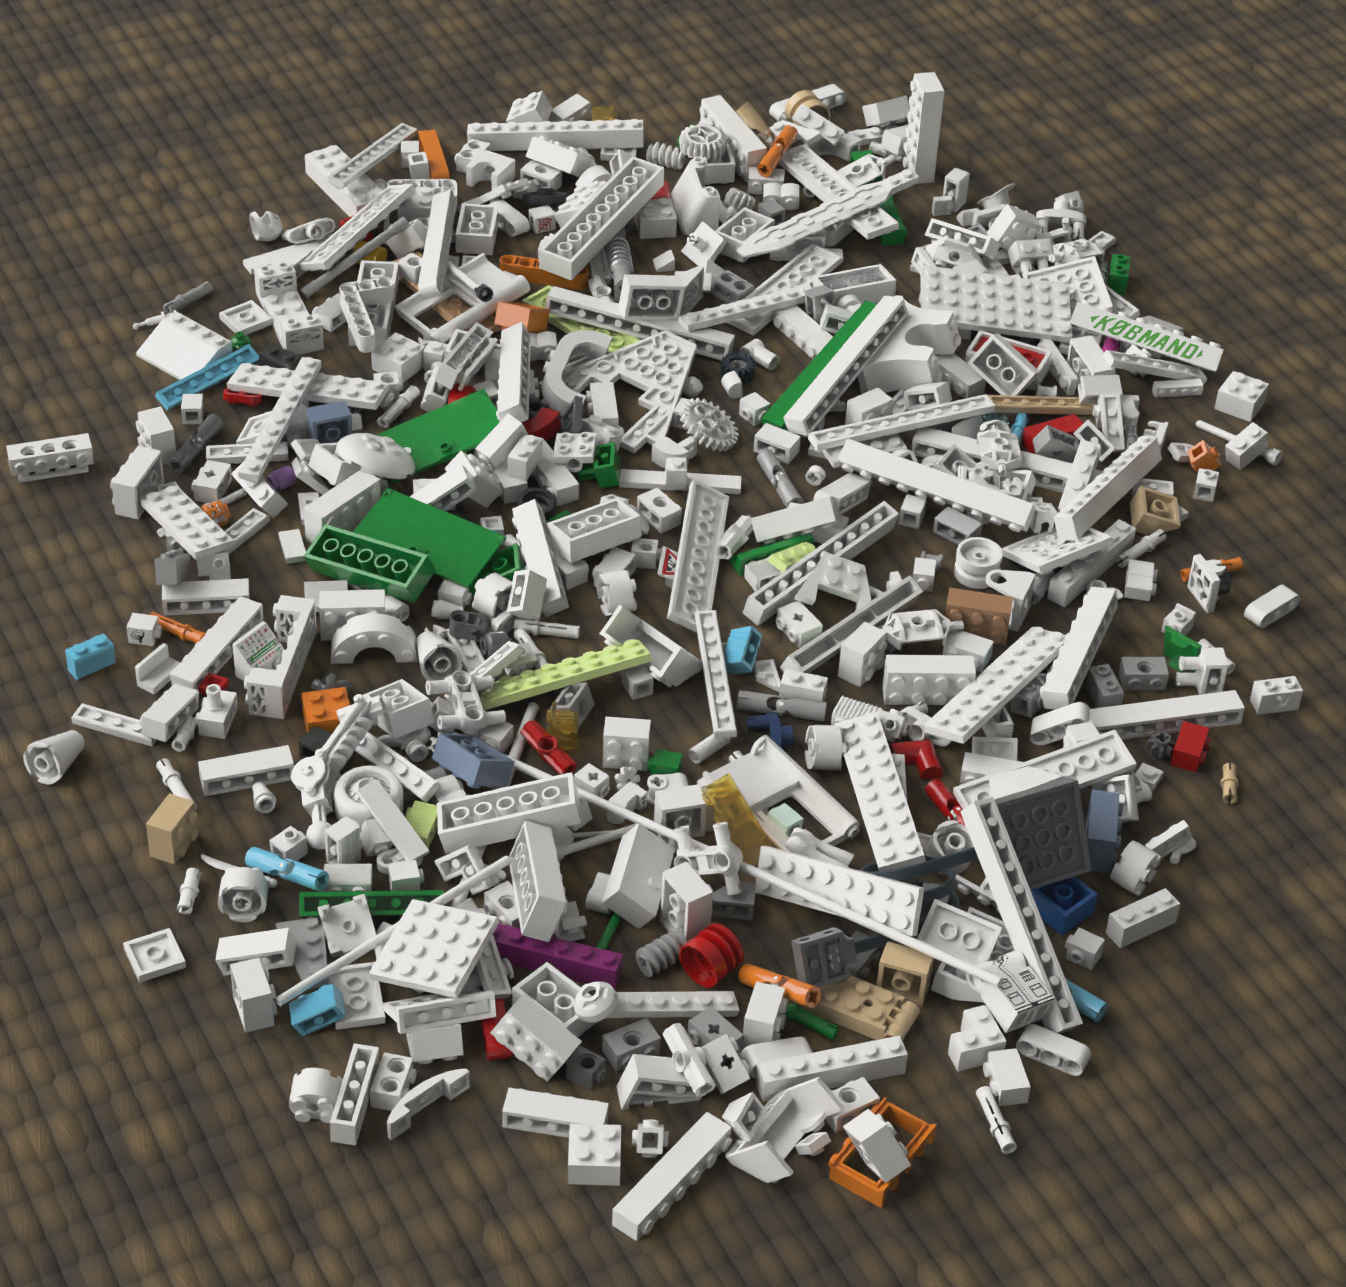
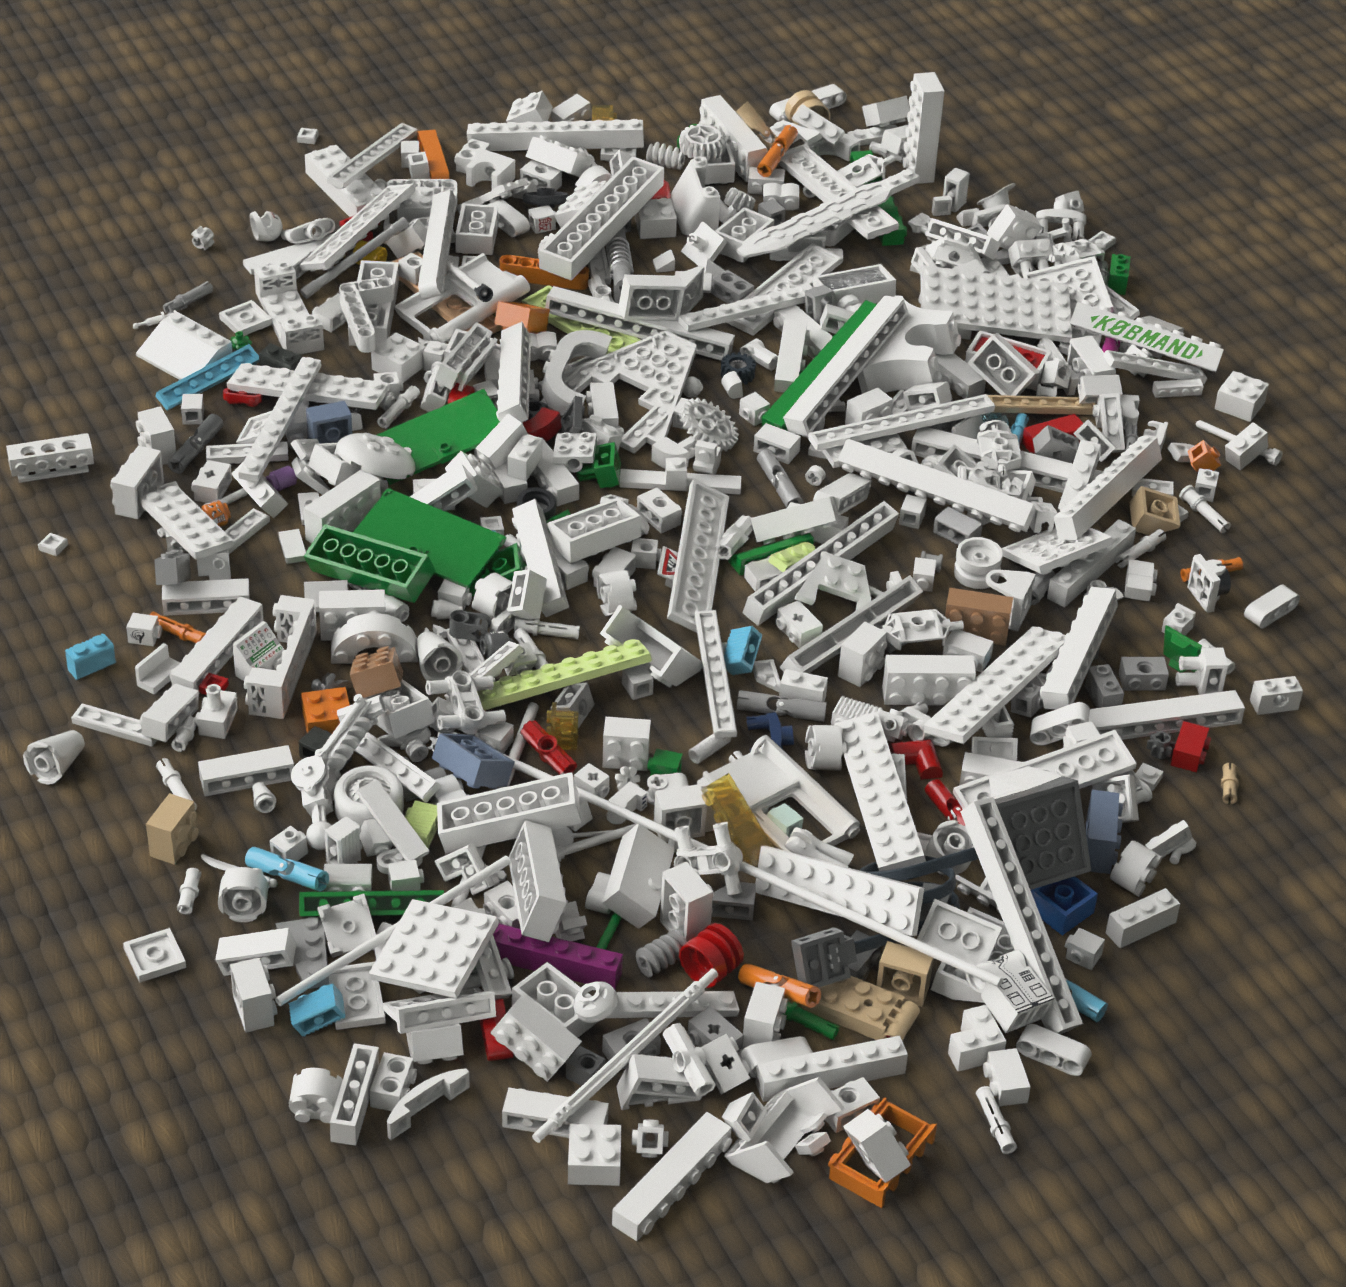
none -> white tile [38,533,68,556]
none -> white gear [191,226,215,250]
none -> white tile [297,128,318,144]
none -> medium nougat brick [350,646,403,698]
none -> white axle [532,969,718,1143]
none -> white brick [693,440,721,475]
none -> white brick [774,319,810,392]
none -> white piece [908,213,932,241]
none -> white brick [1041,358,1072,389]
none -> white pin [1179,485,1231,533]

